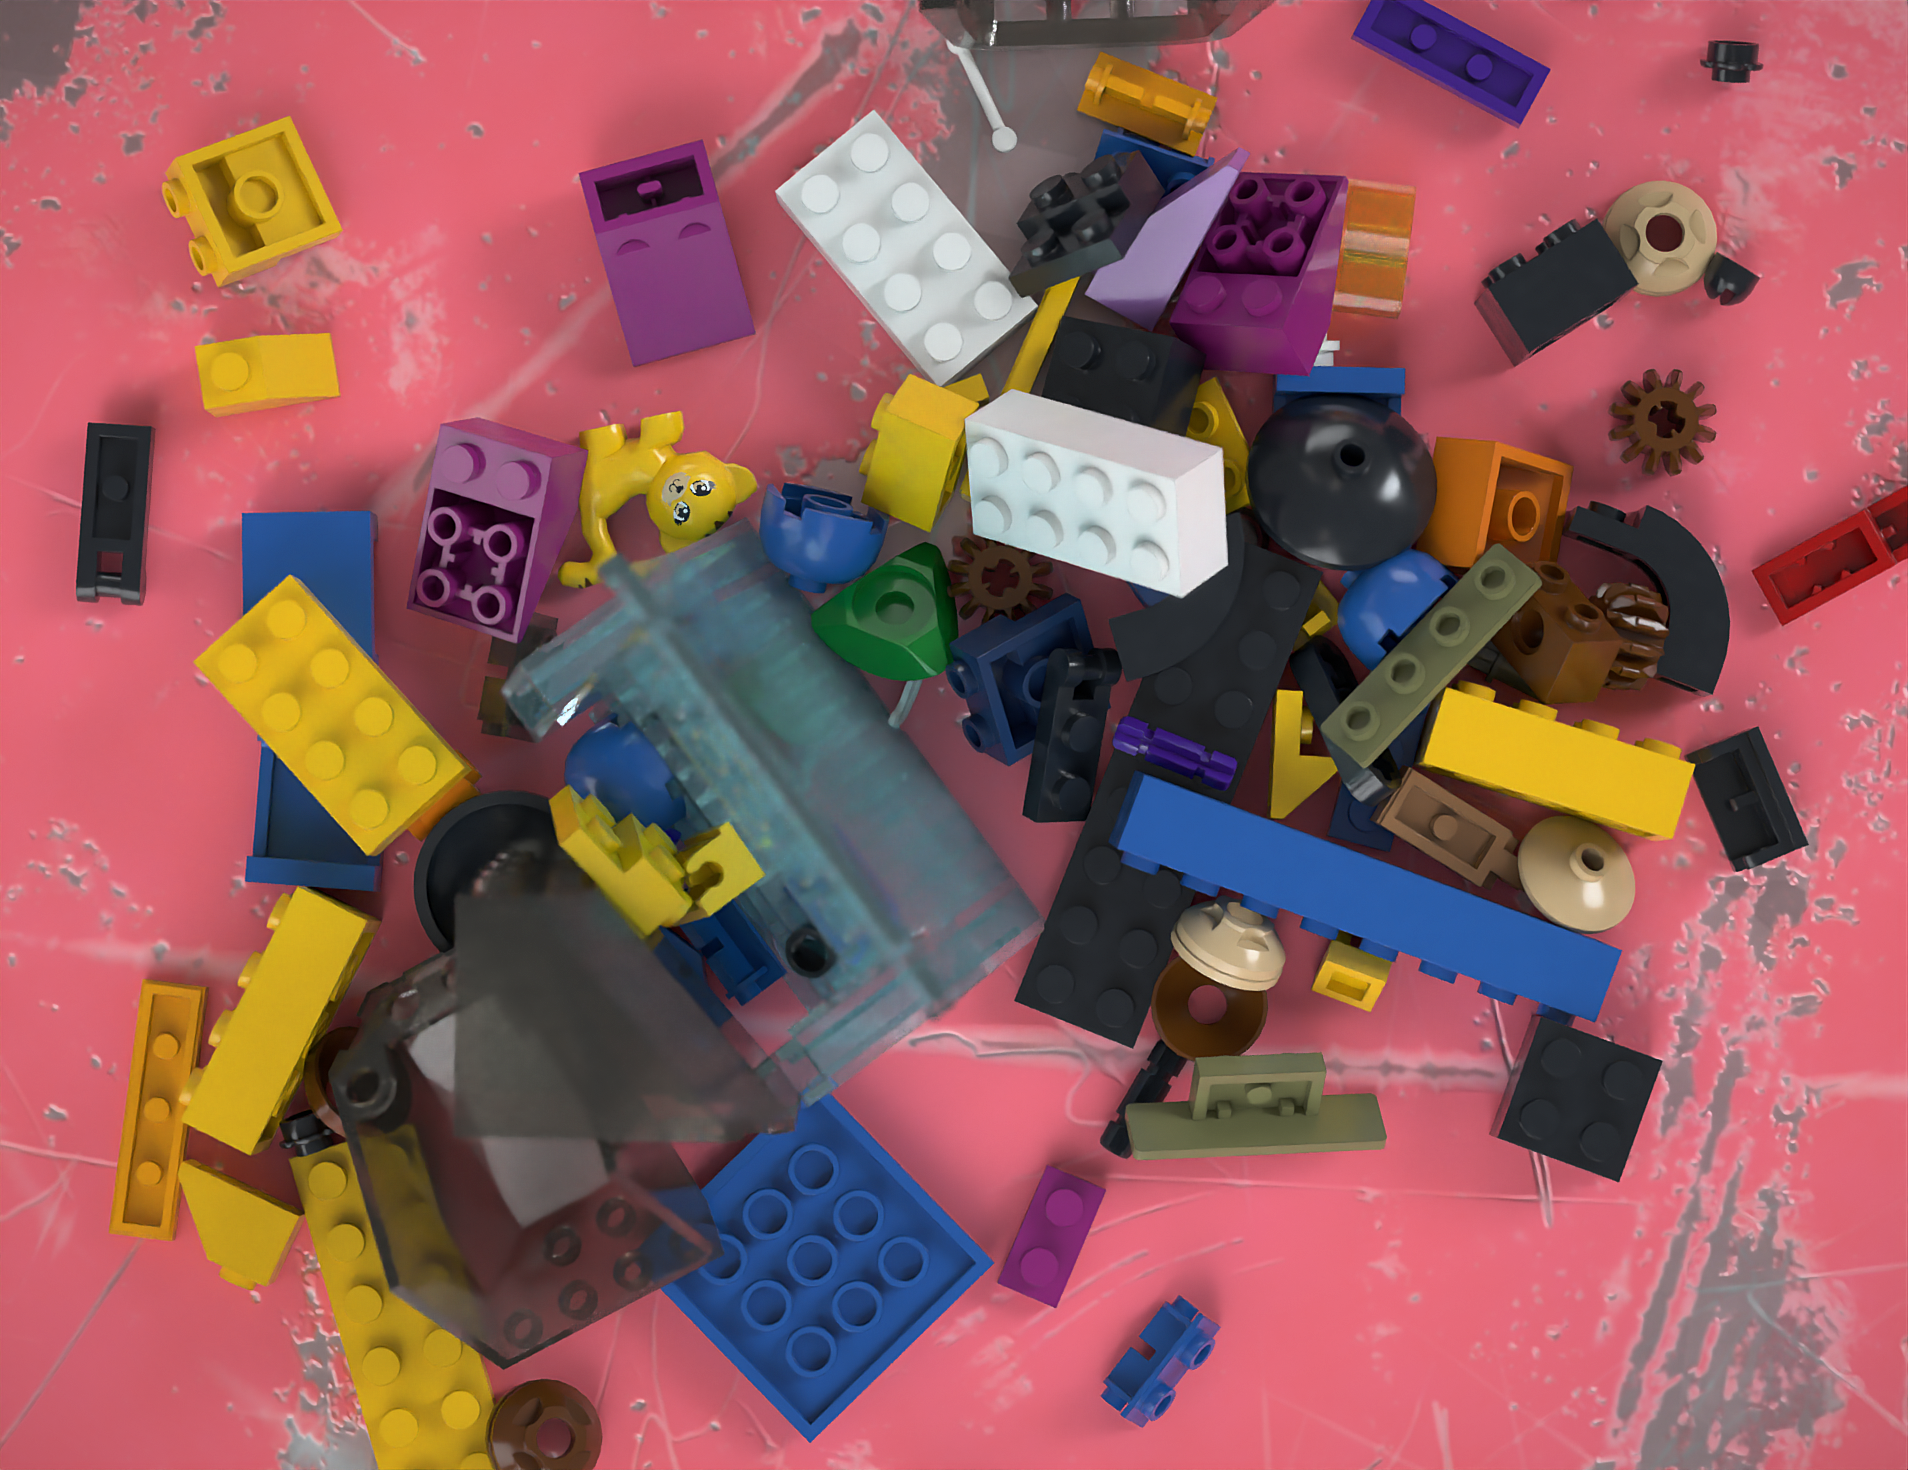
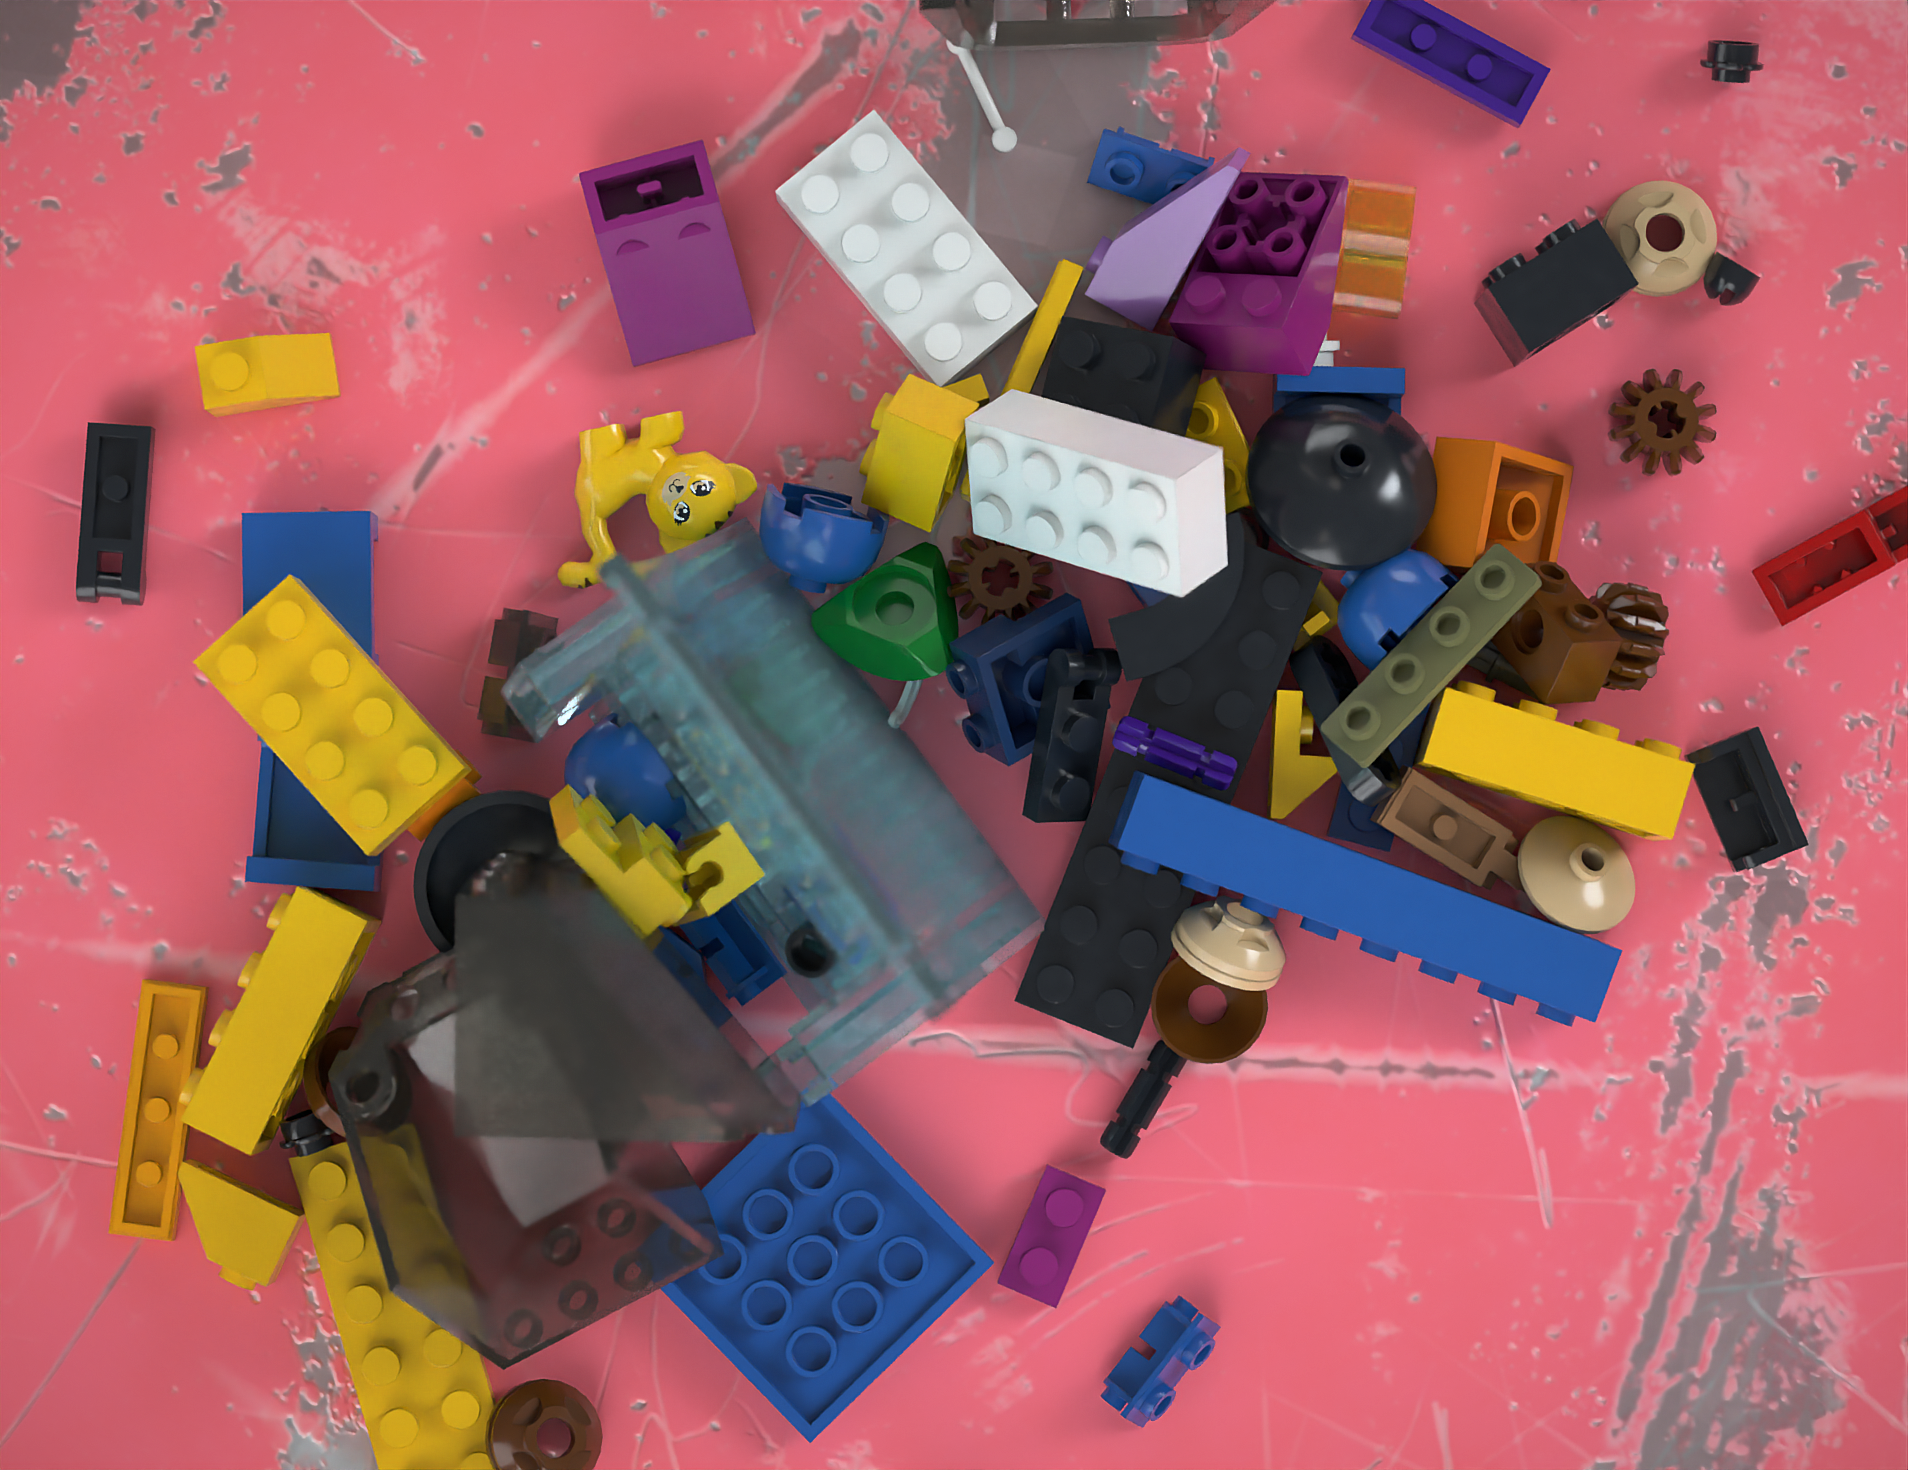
yellow plate [162,116,343,288] -> none
magenta slope [406,417,588,644] -> none
black plate [1008,150,1165,298] -> none
light orange hinge [1076,51,1218,157] -> none
olive bracket [1125,1052,1387,1160] -> none
yellow tile [1311,930,1392,1012] -> none
black brick [1489,1015,1663,1182] -> none
black arch [1562,501,1730,698] -> none

